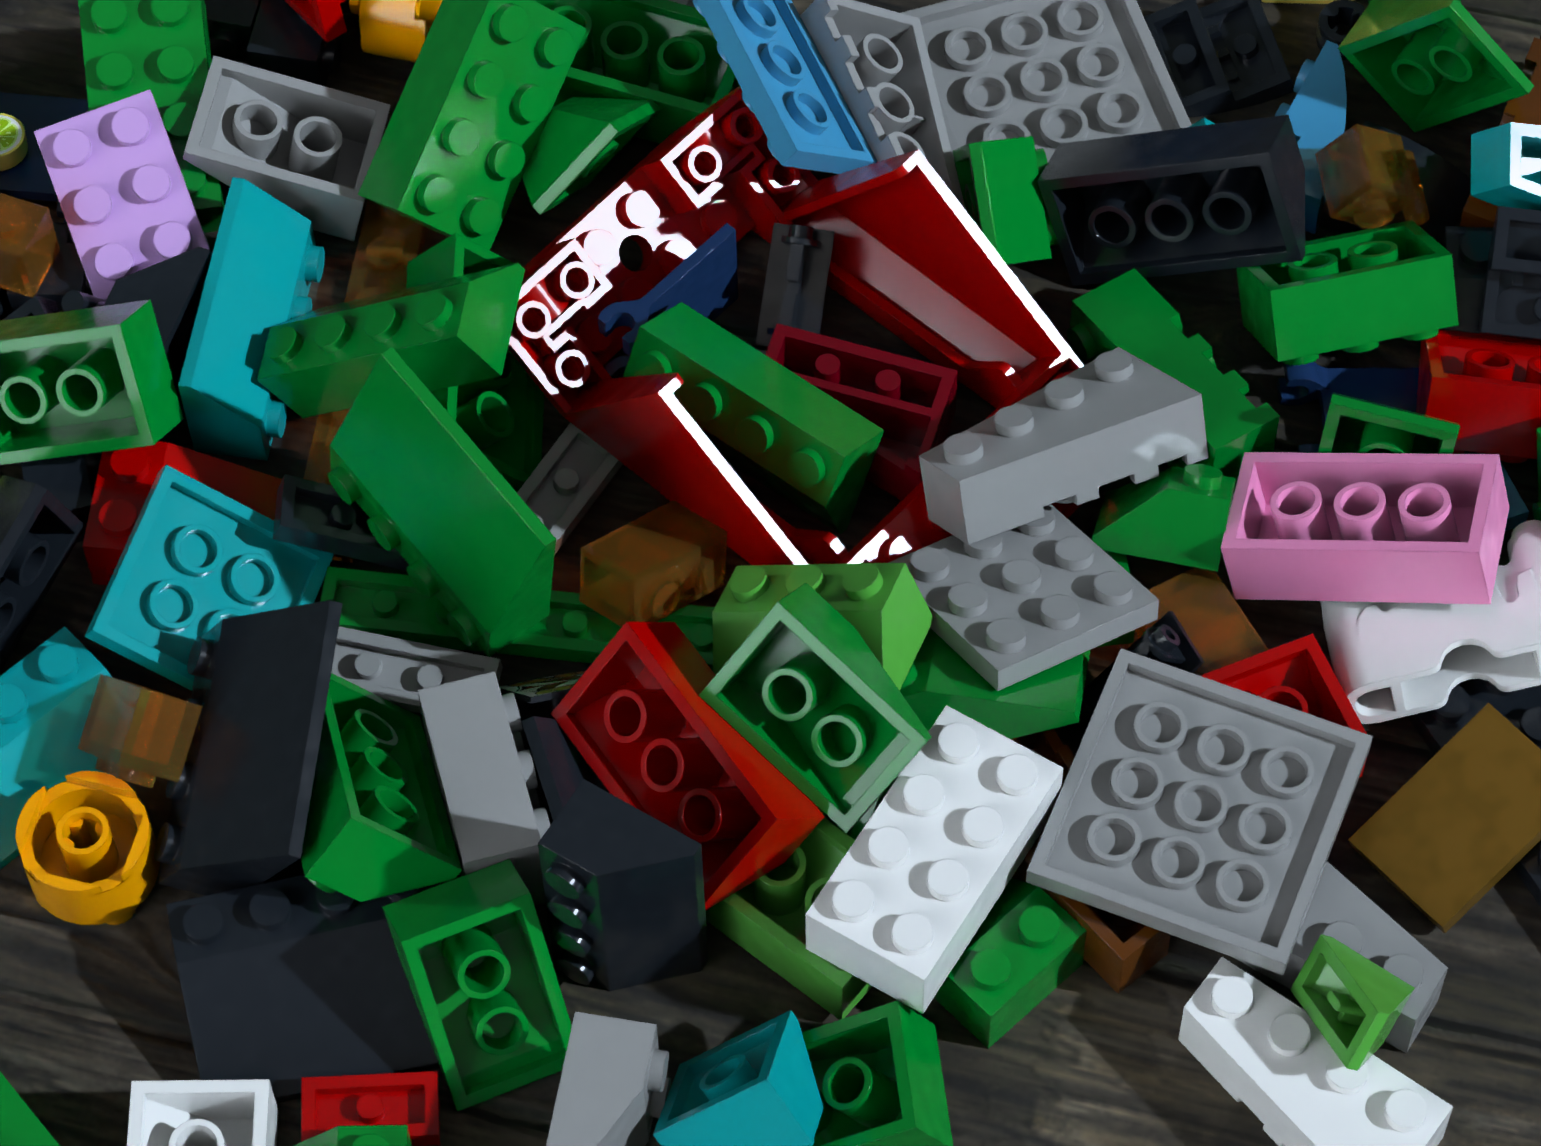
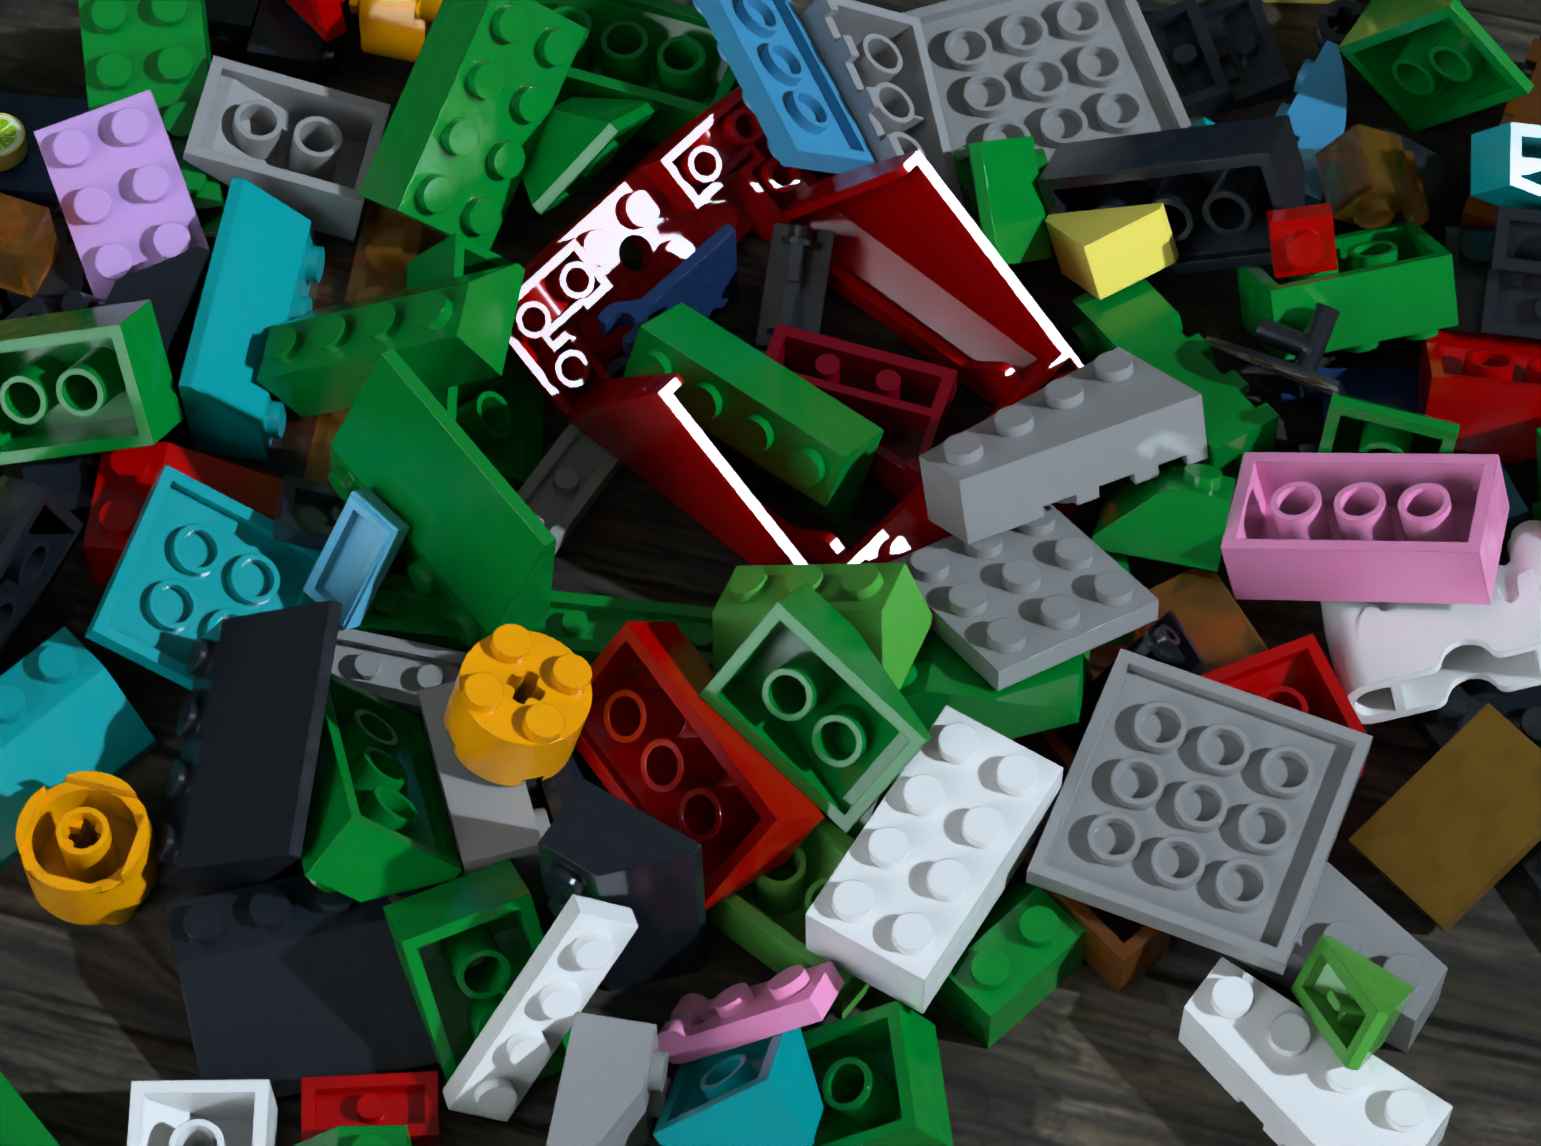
clear orange brick [78,674,202,788] -> none
clear orange brick [580,500,727,627] -> none
none -> medium azure tile [303,487,410,630]
none -> white plate [442,894,639,1122]
none -> light orange brick [444,624,592,786]
none -> bright pink plate [658,961,844,1064]
none -> light yellow slope [1045,203,1179,300]
none -> black shield [1205,303,1348,396]
none -> red plate [1267,203,1338,279]

